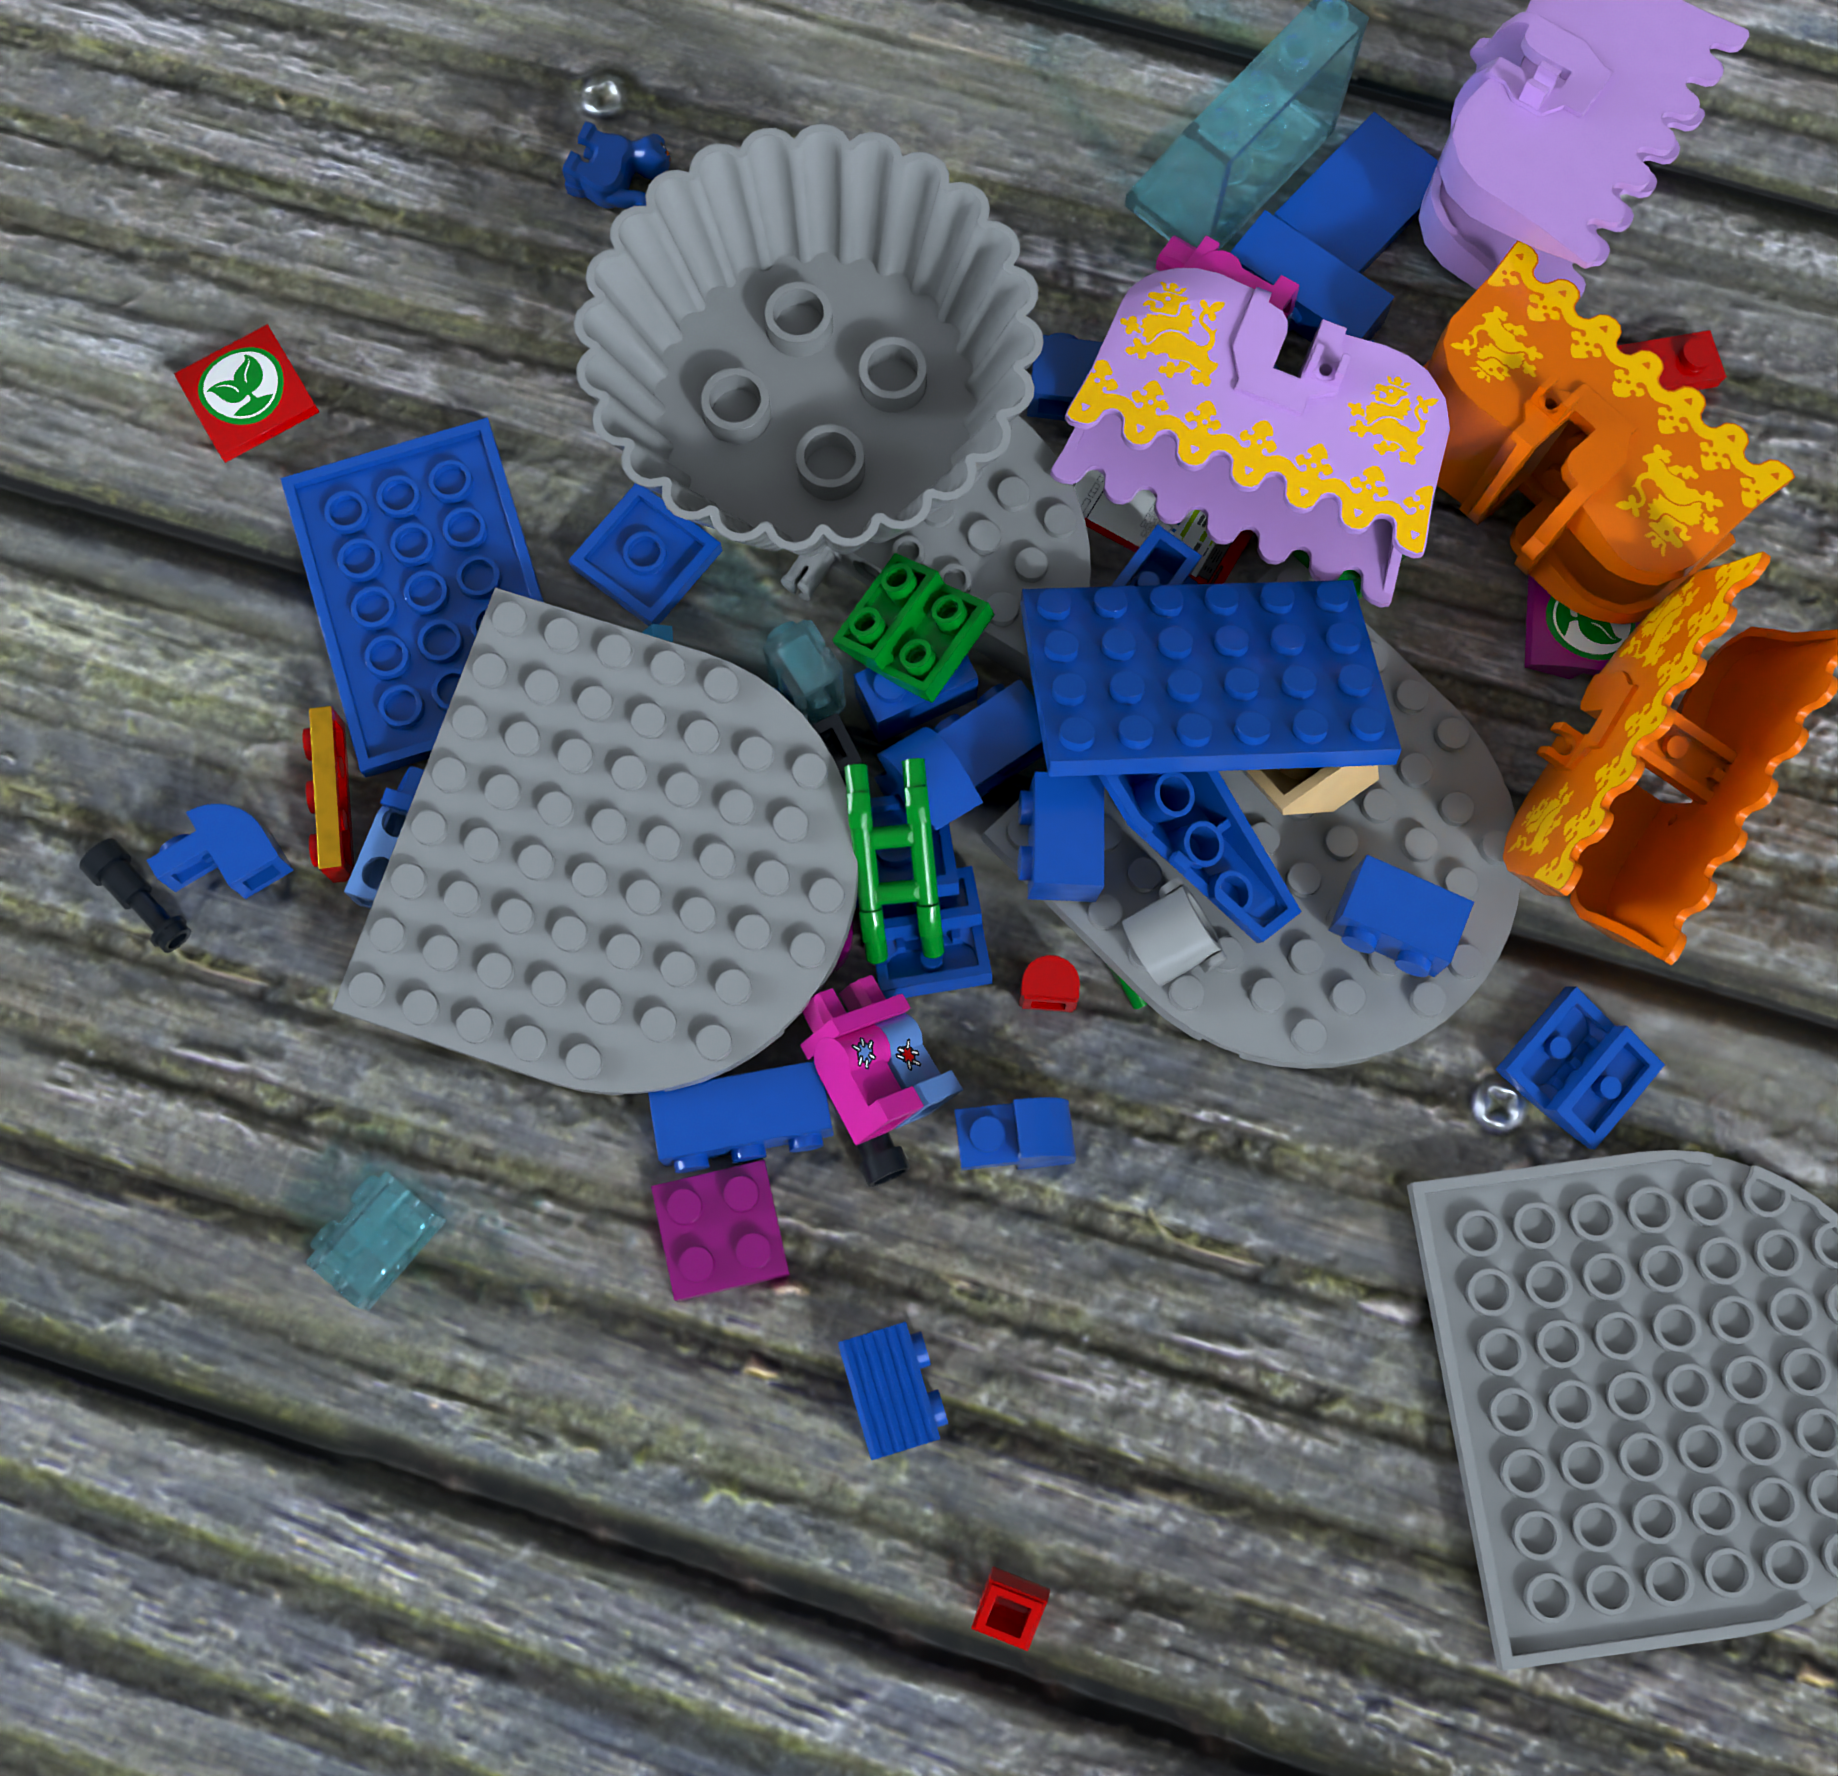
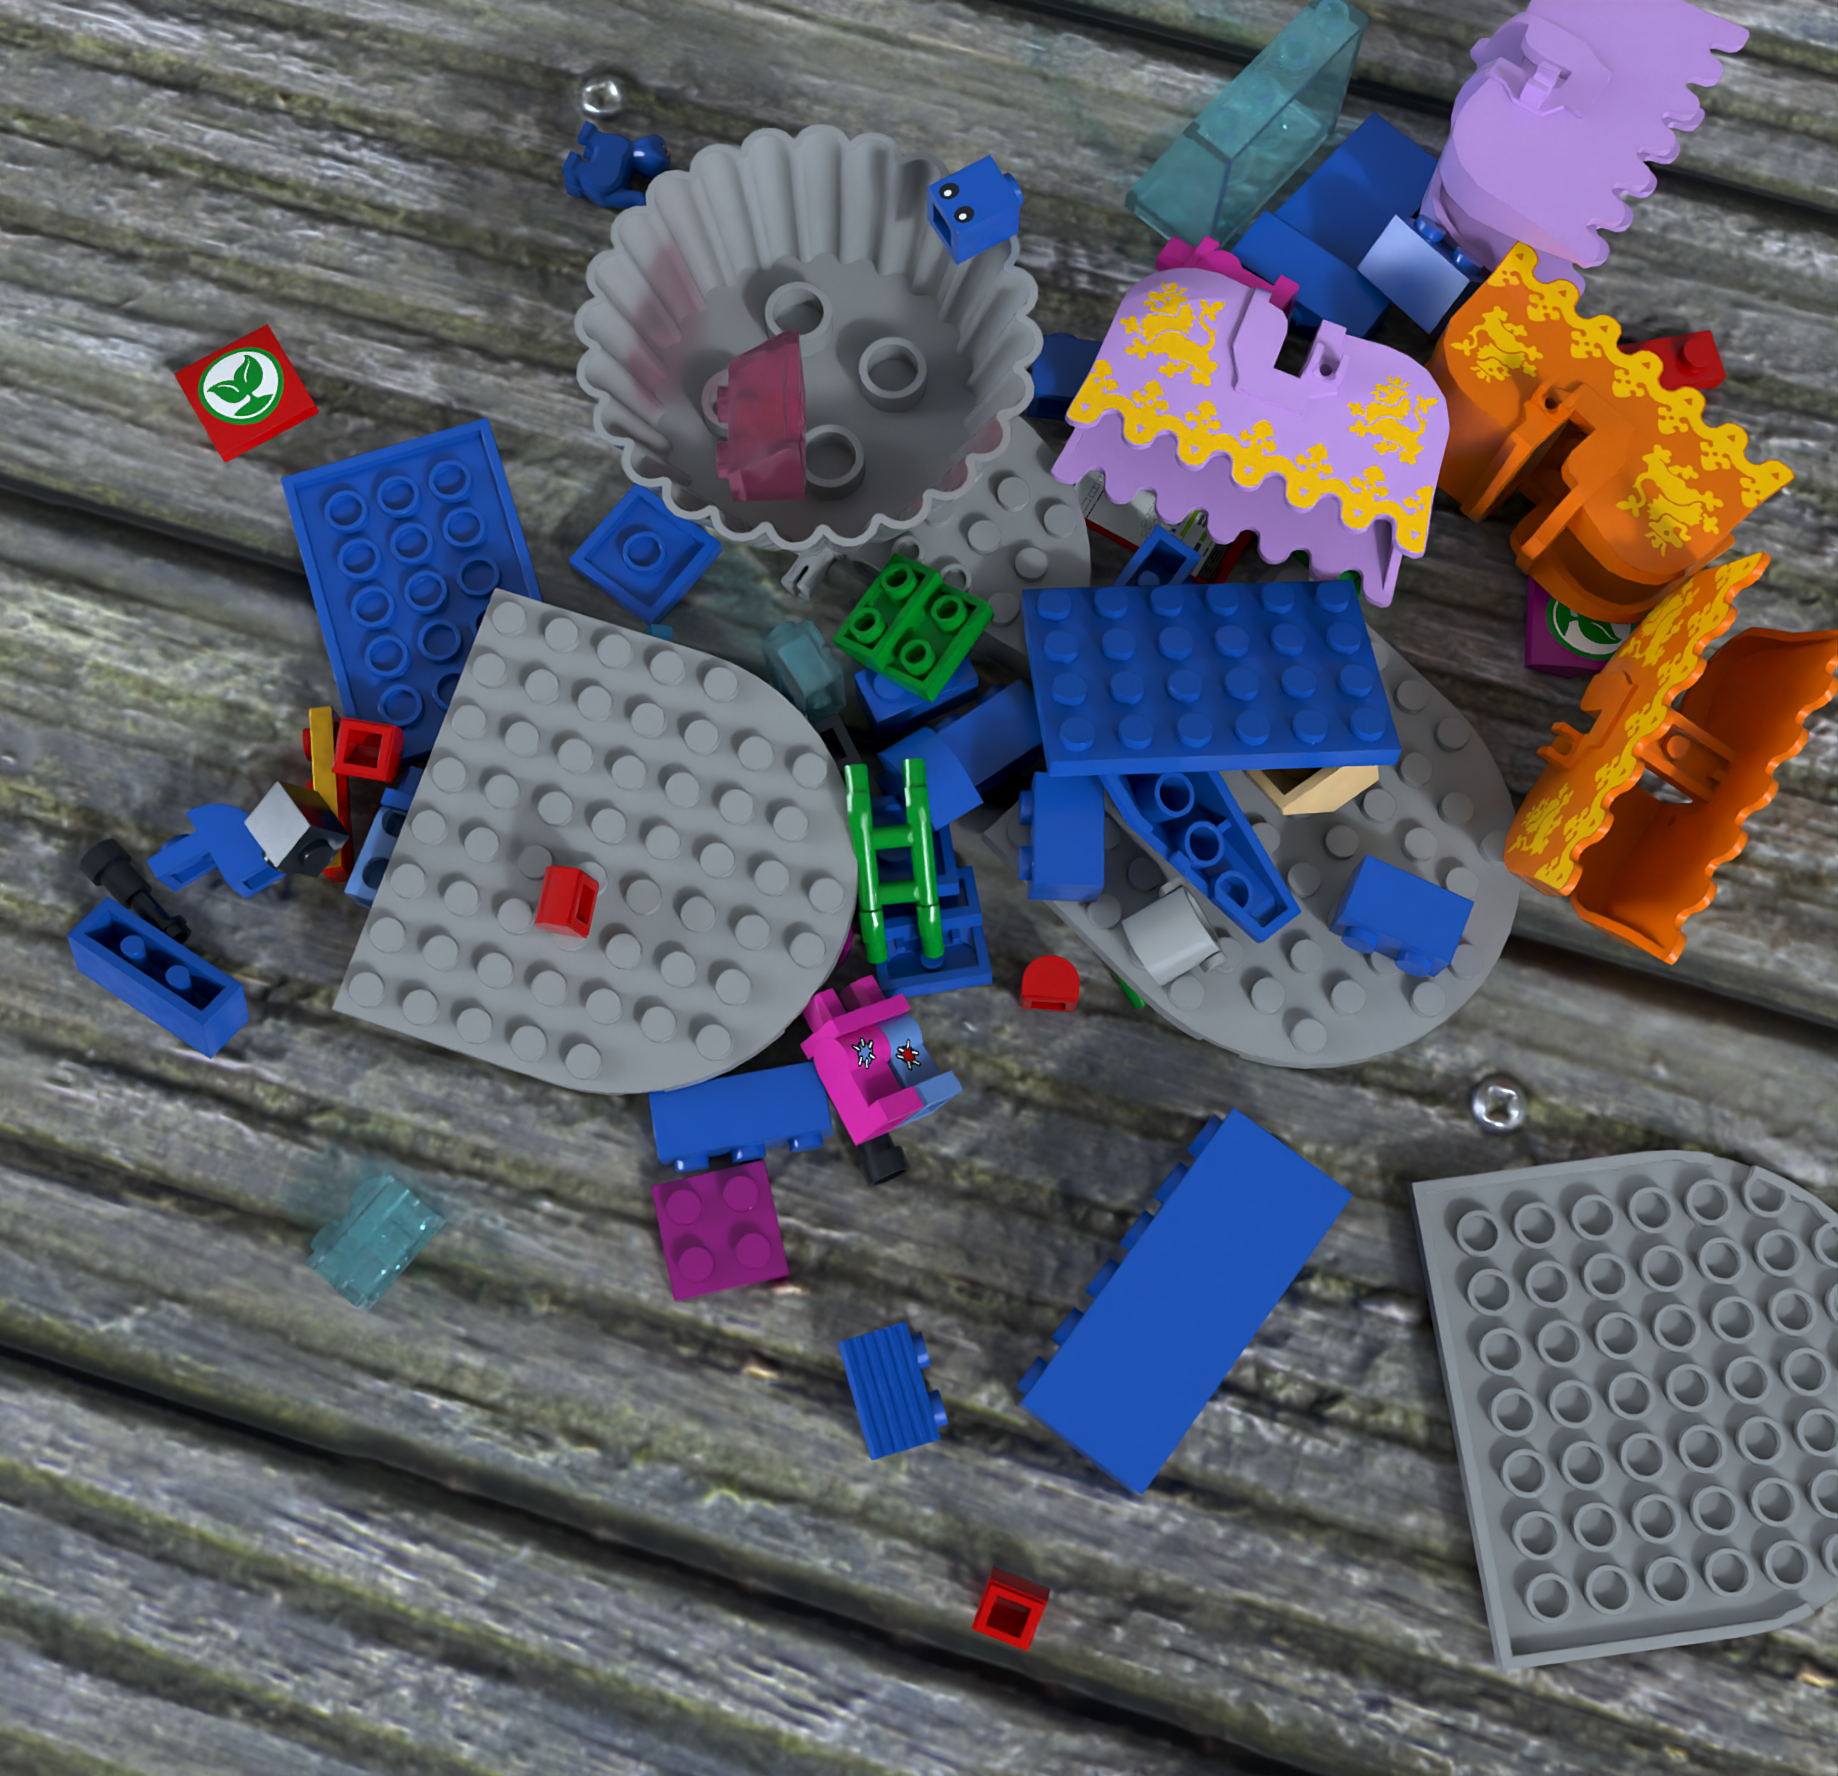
blue brick [954,1097,1076,1171] -> none
blue slope [1495,986,1665,1150] -> none
none -> blue brick [67,897,249,1059]
none -> black brick [244,780,350,878]
none -> red brick [331,717,404,783]
none -> red brick [534,866,599,938]
none -> clear pink slope [717,330,806,501]
none -> blue brick [927,155,1024,265]
none -> blue brick [1015,1108,1353,1495]
none -> blue brick [1357,214,1487,336]

